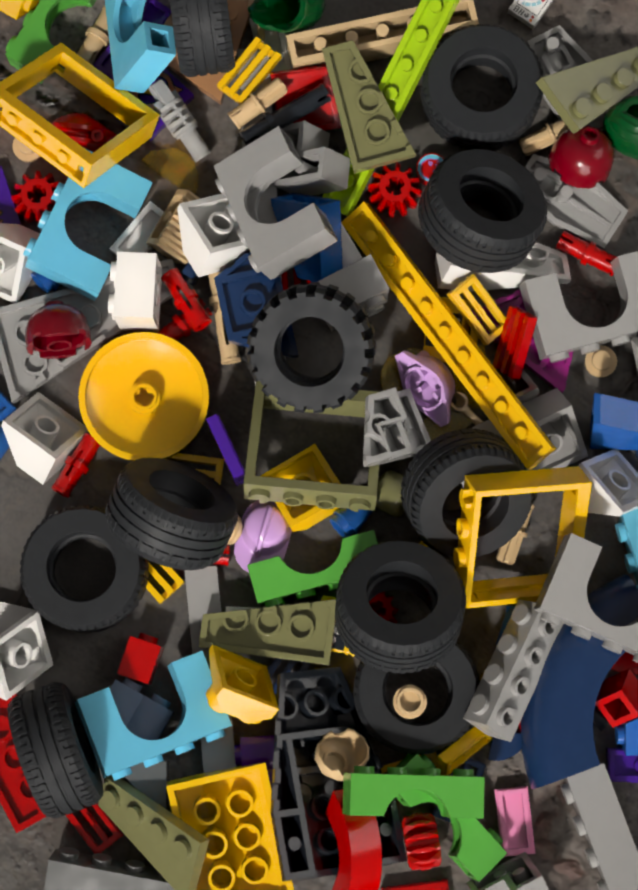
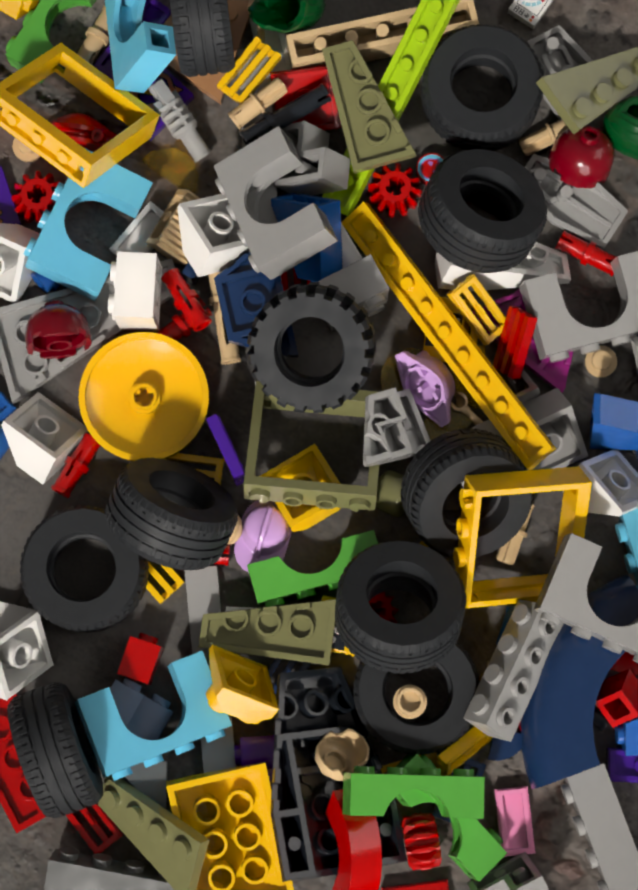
blue cone [330,508,376,538] -> none

